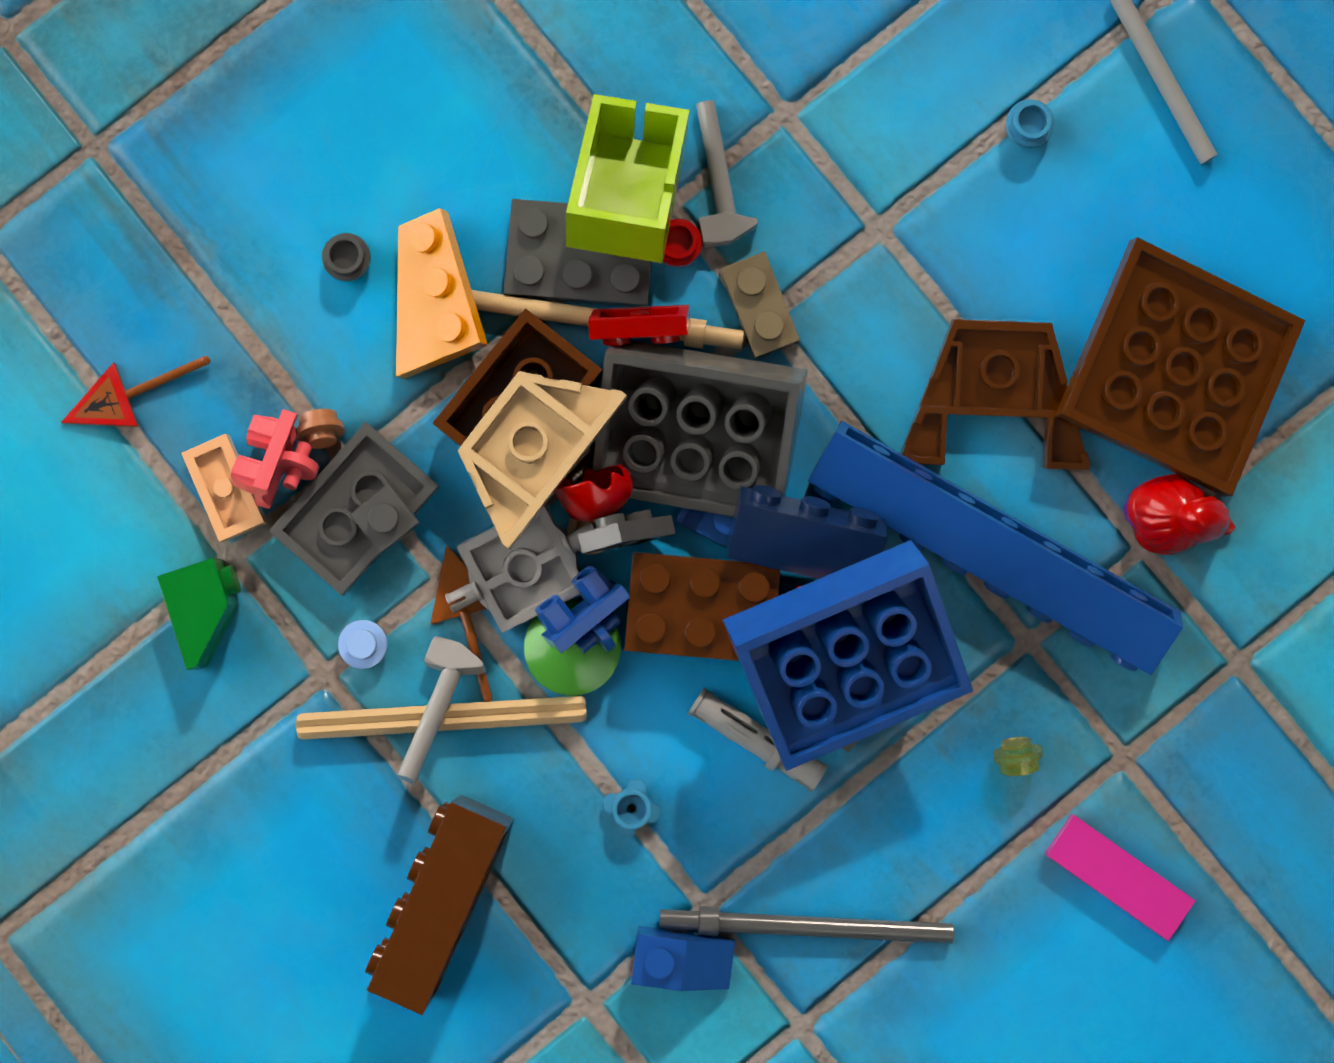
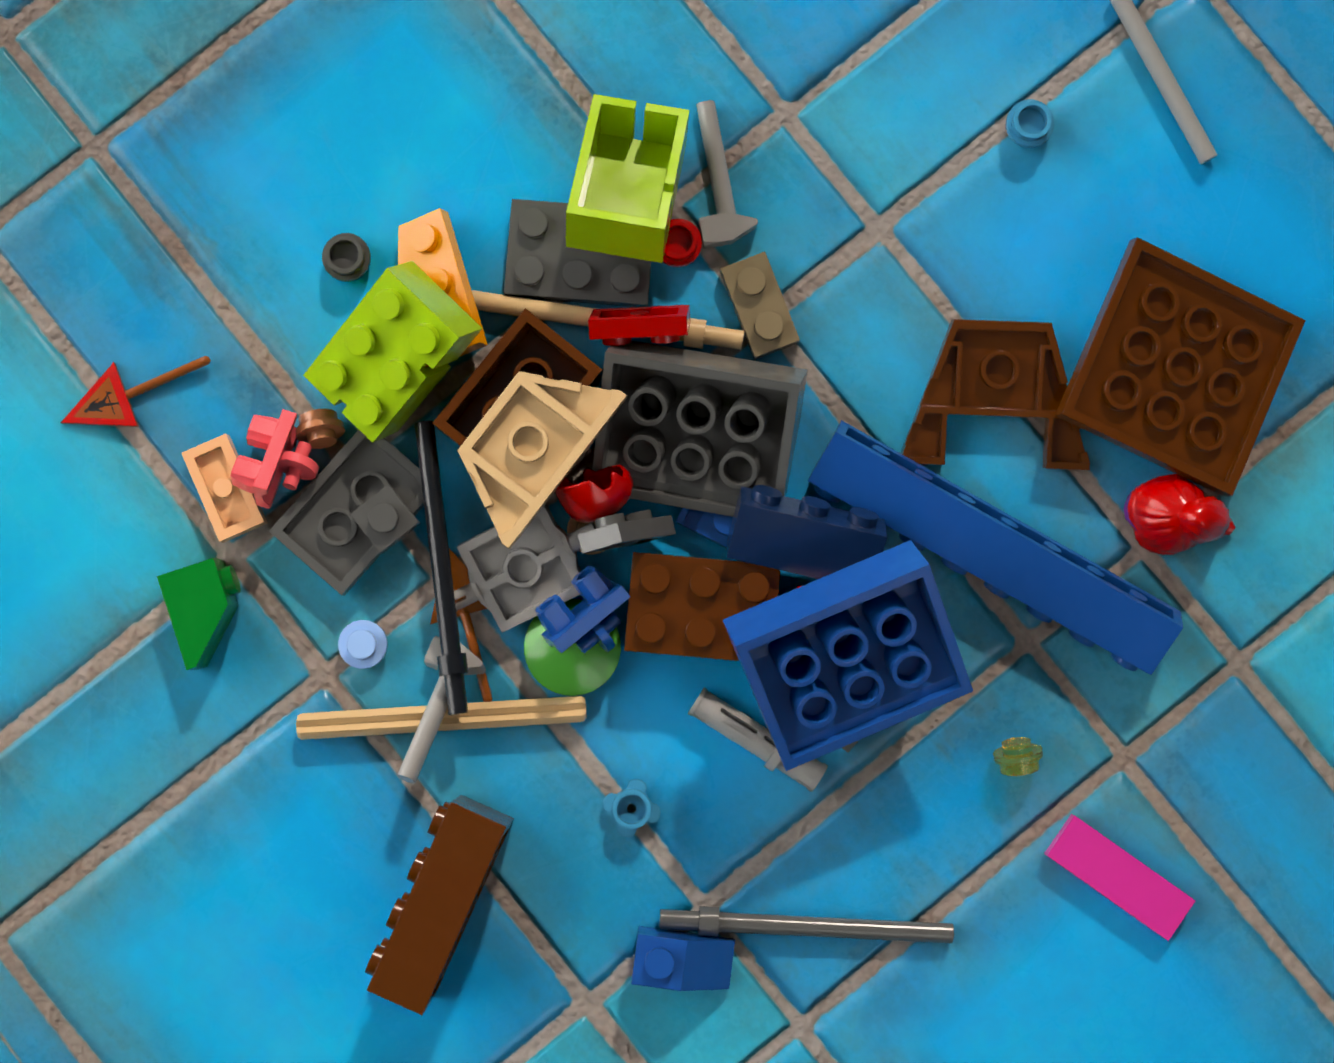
none -> lime piece [303,261,483,443]
none -> black bar [414,421,469,715]

